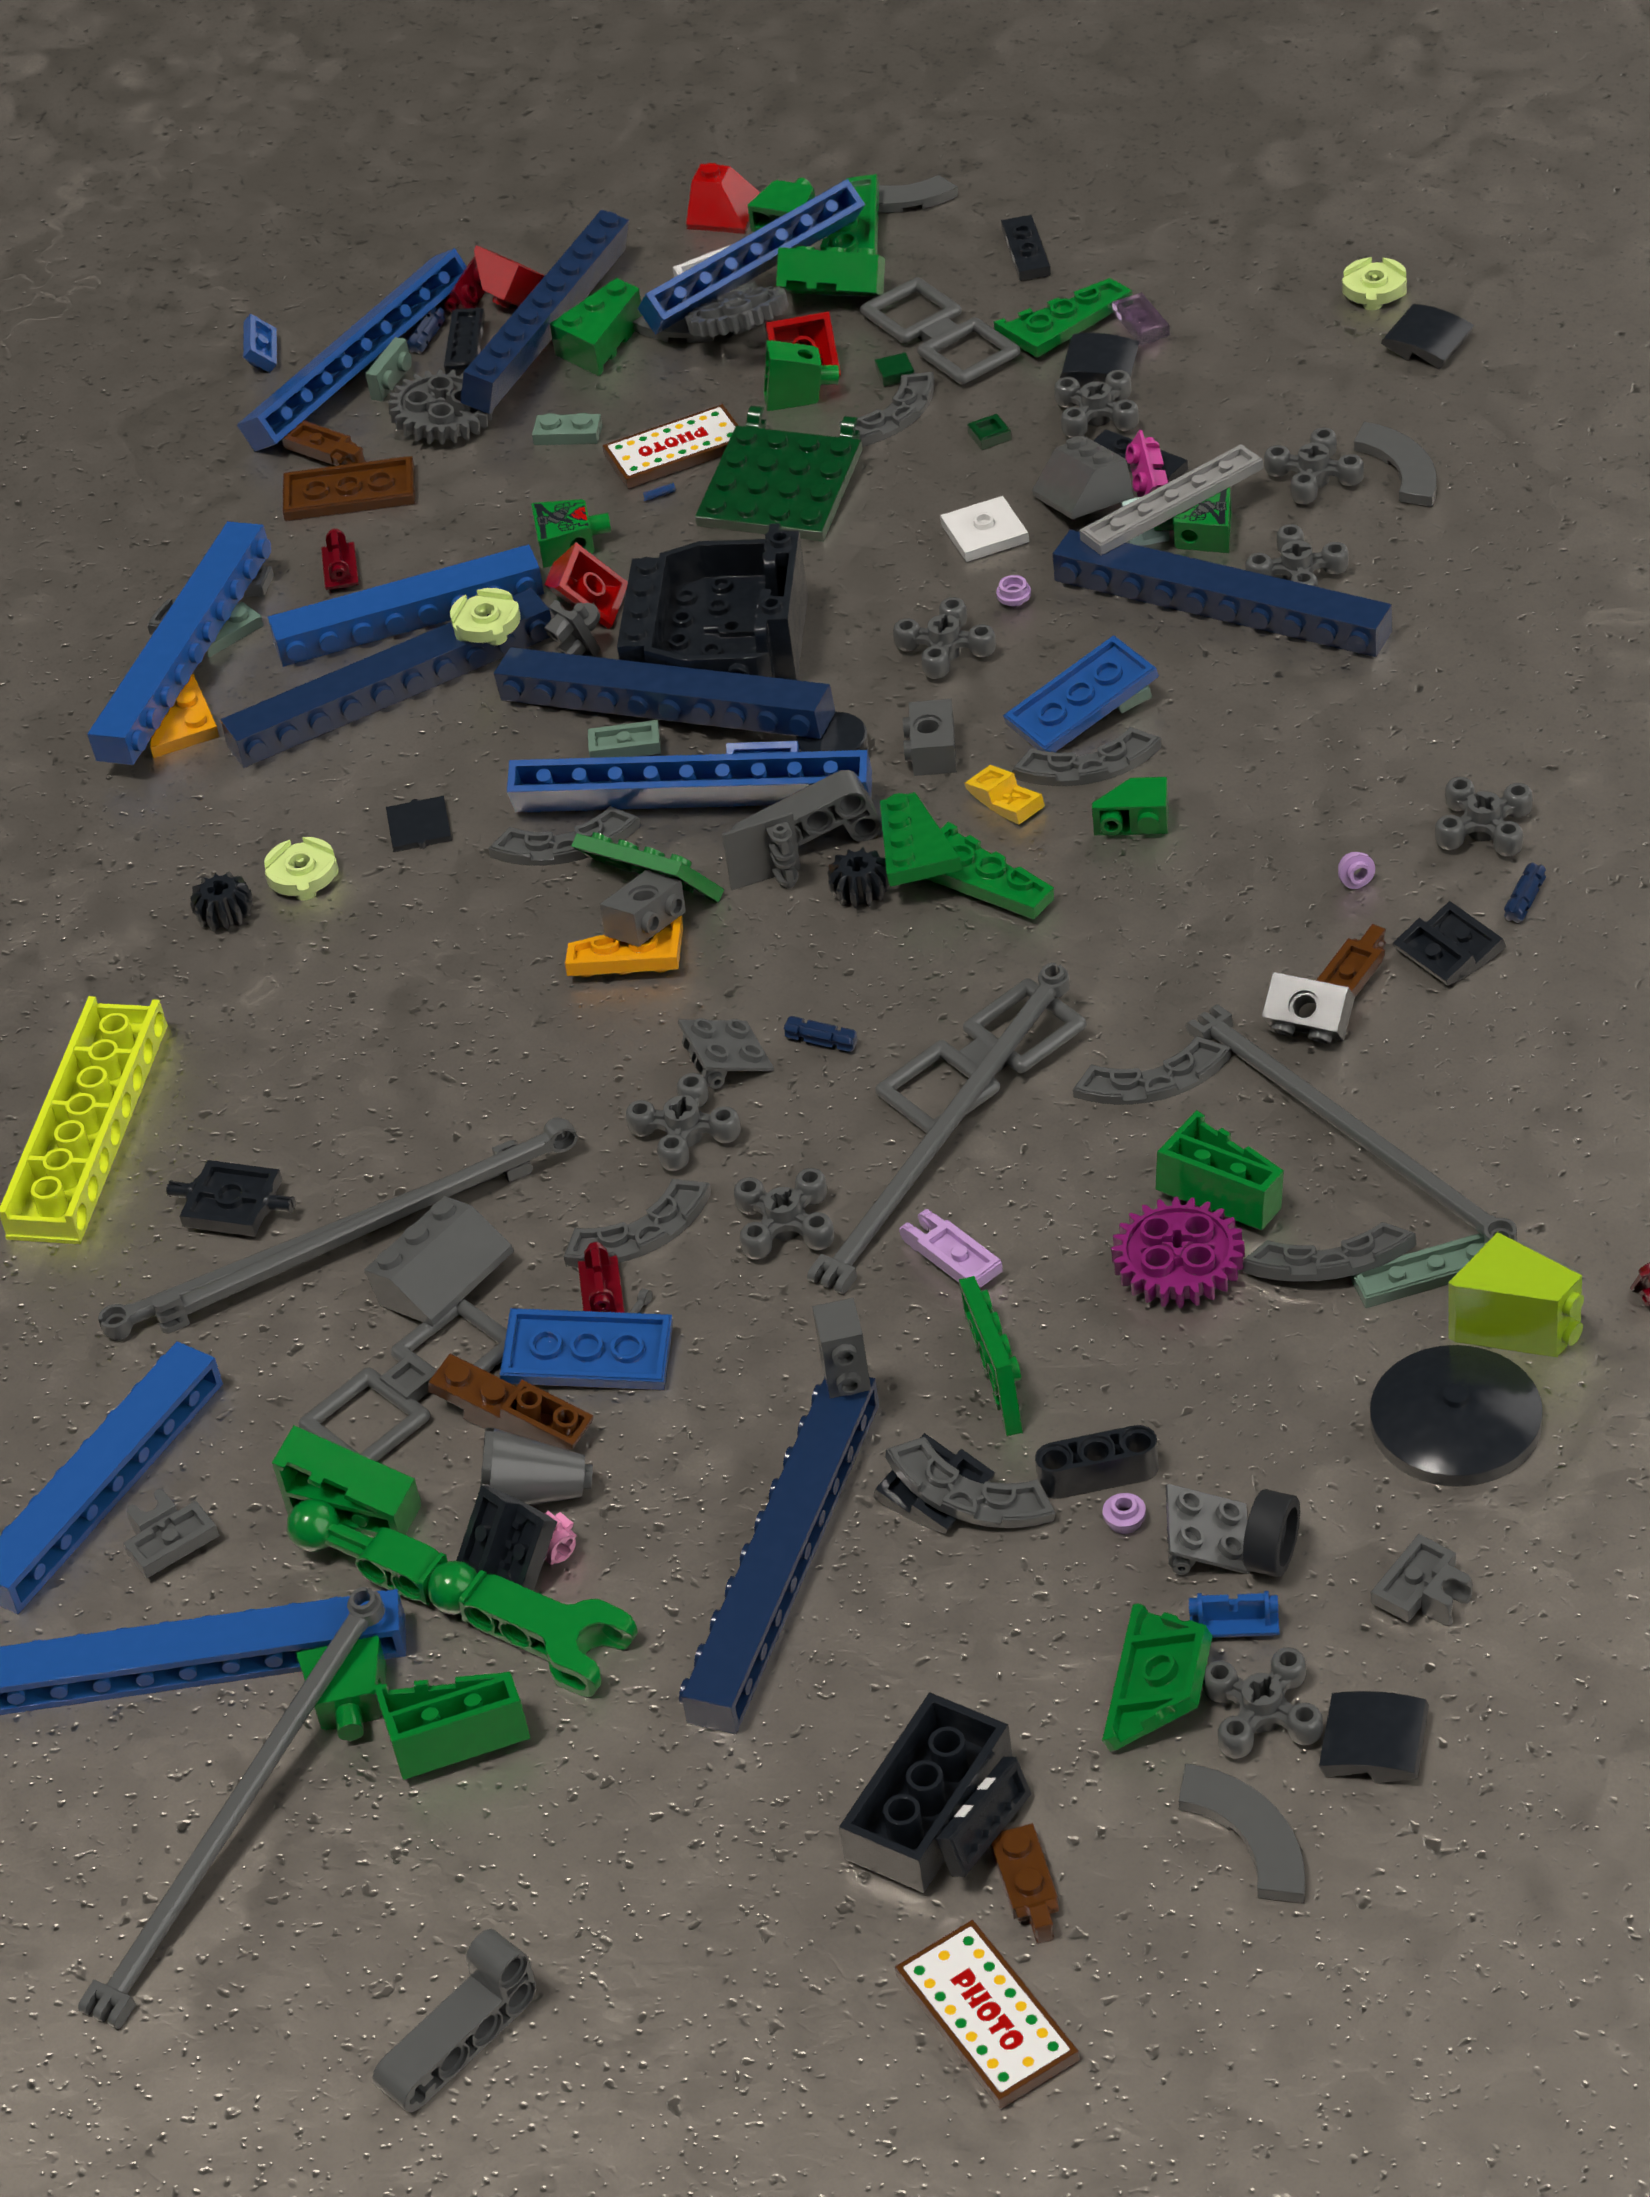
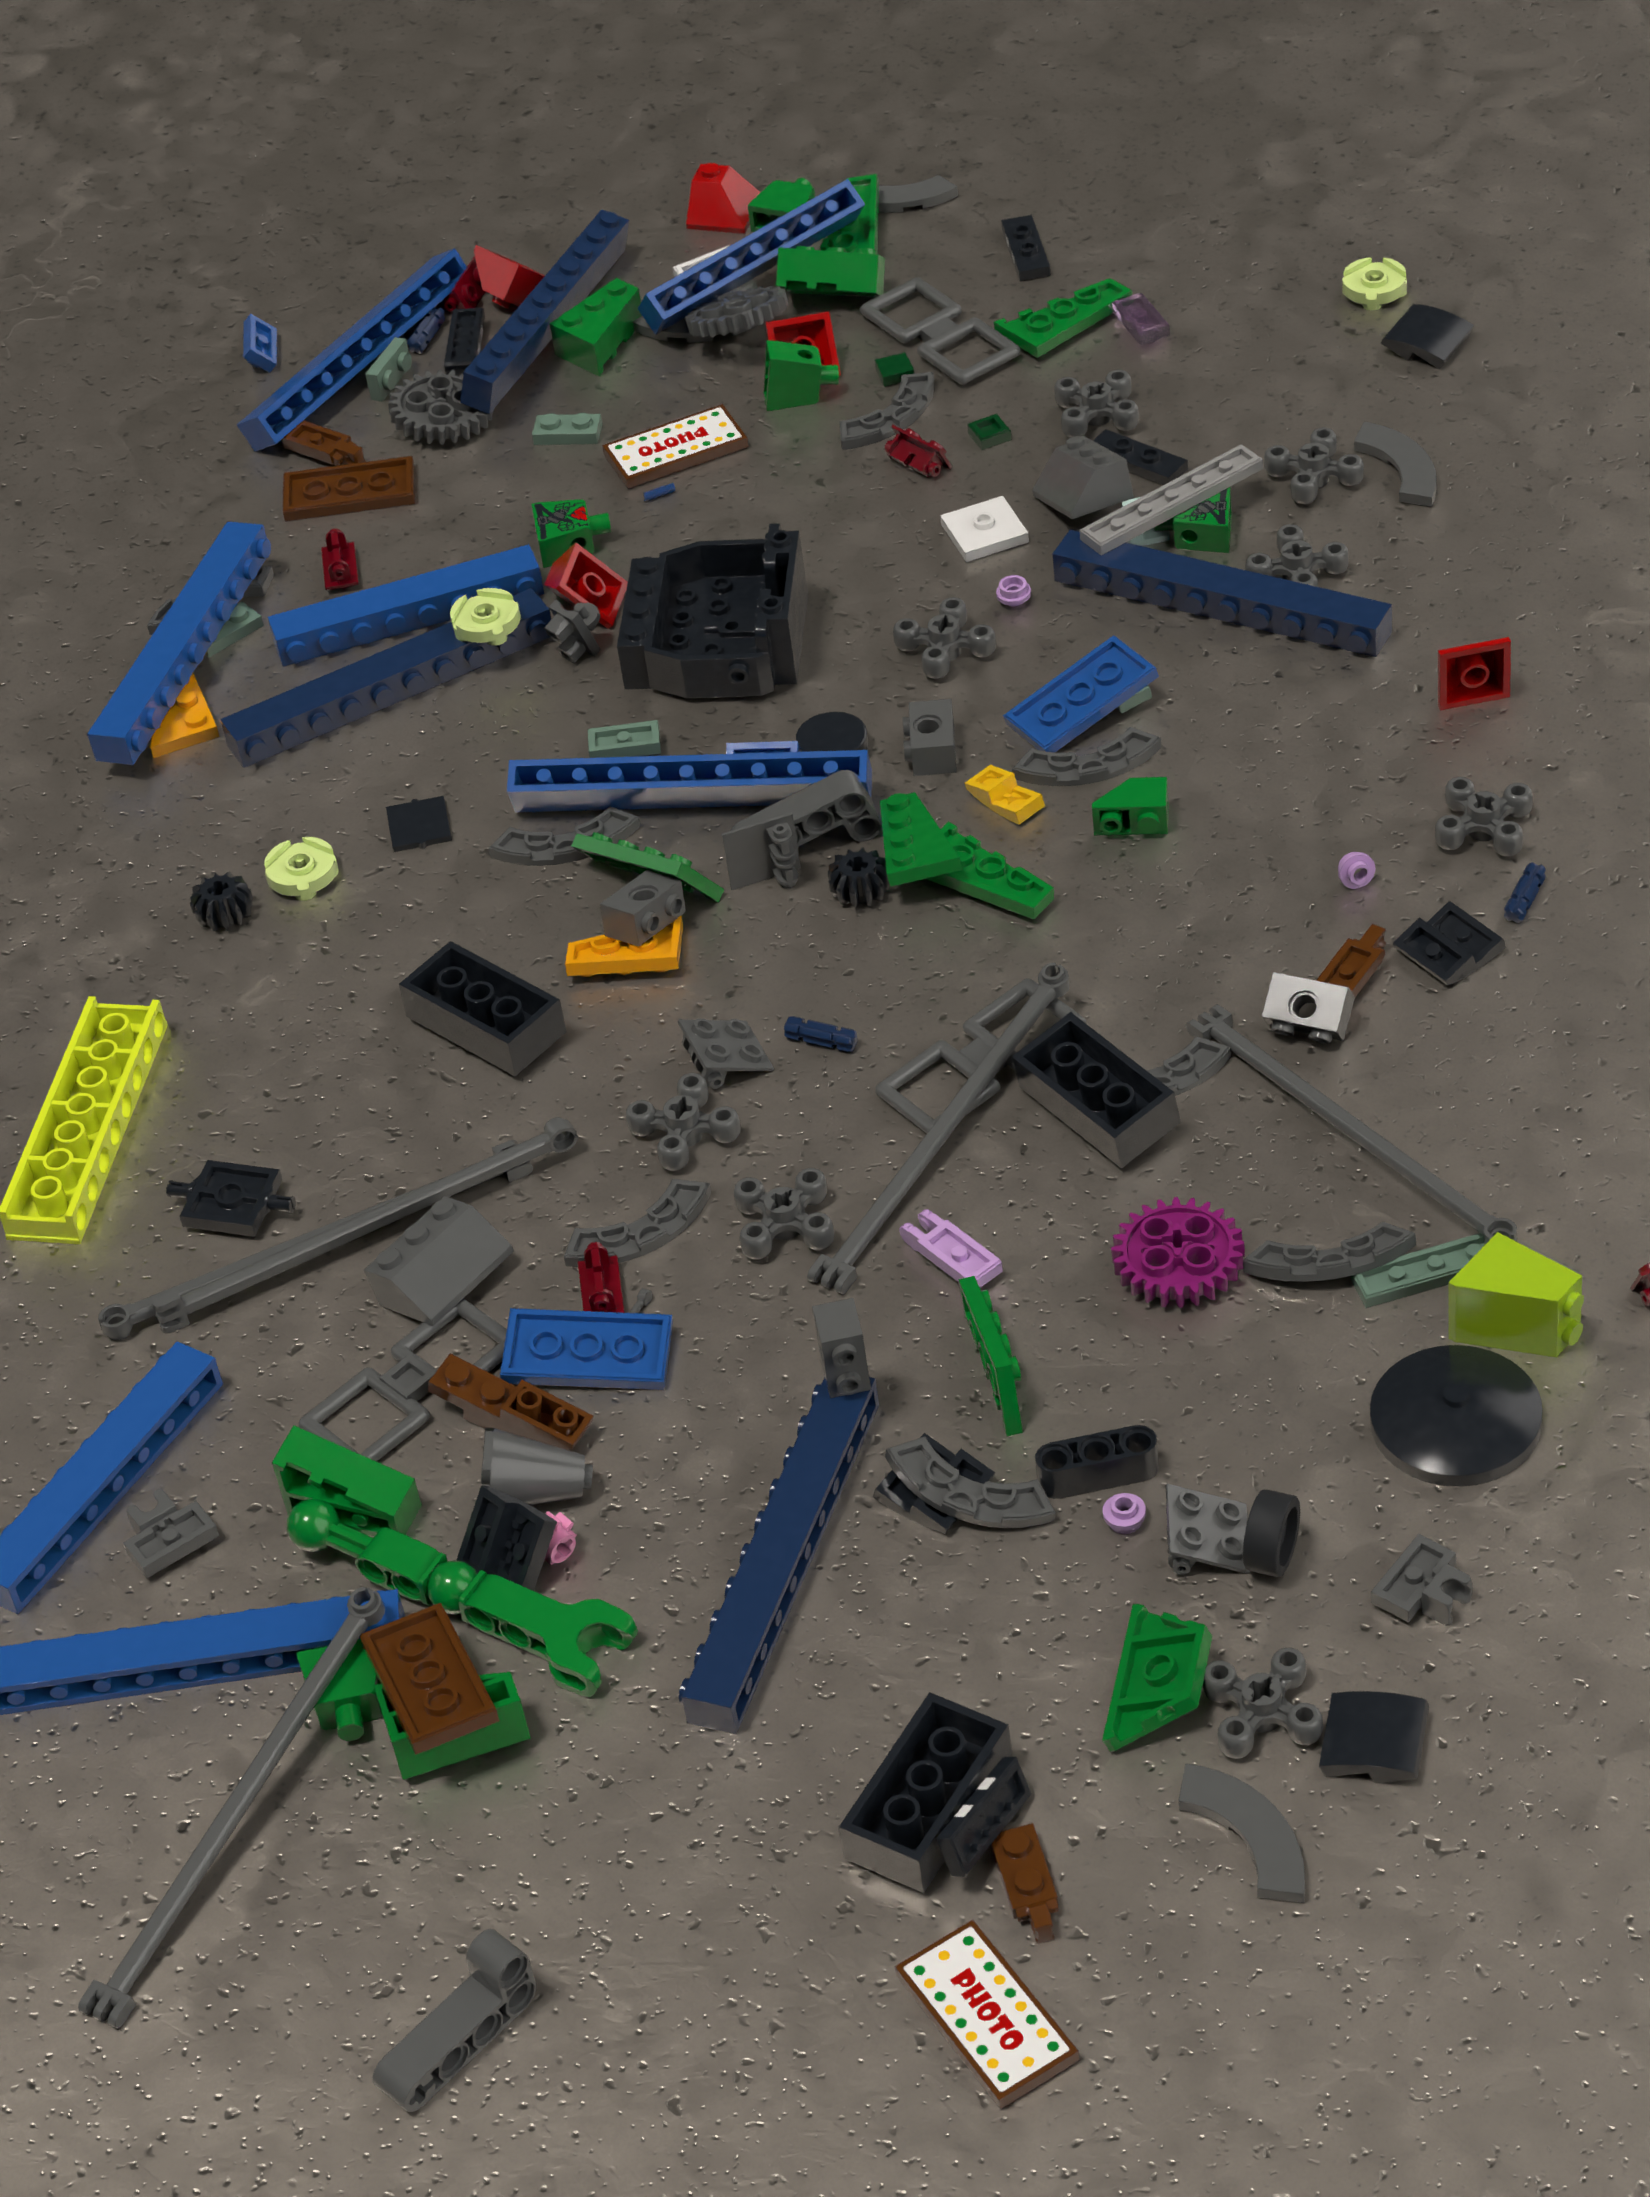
dark blue brick [493,647,836,739] -> none
dark green plate [695,406,863,542] -> none
black slope [1060,333,1139,386] -> none
dark pink hinge [1126,430,1168,497] -> none
green wedge [1155,1110,1284,1230] -> none
blue hinge [1189,1591,1280,1638] -> none
none -> reddish brown tile [360,1603,499,1755]
none -> black brick [399,941,567,1076]
none -> dark red hinge [884,425,952,478]
none -> black brick [1012,1012,1181,1169]
none -> red slope [1438,637,1511,711]

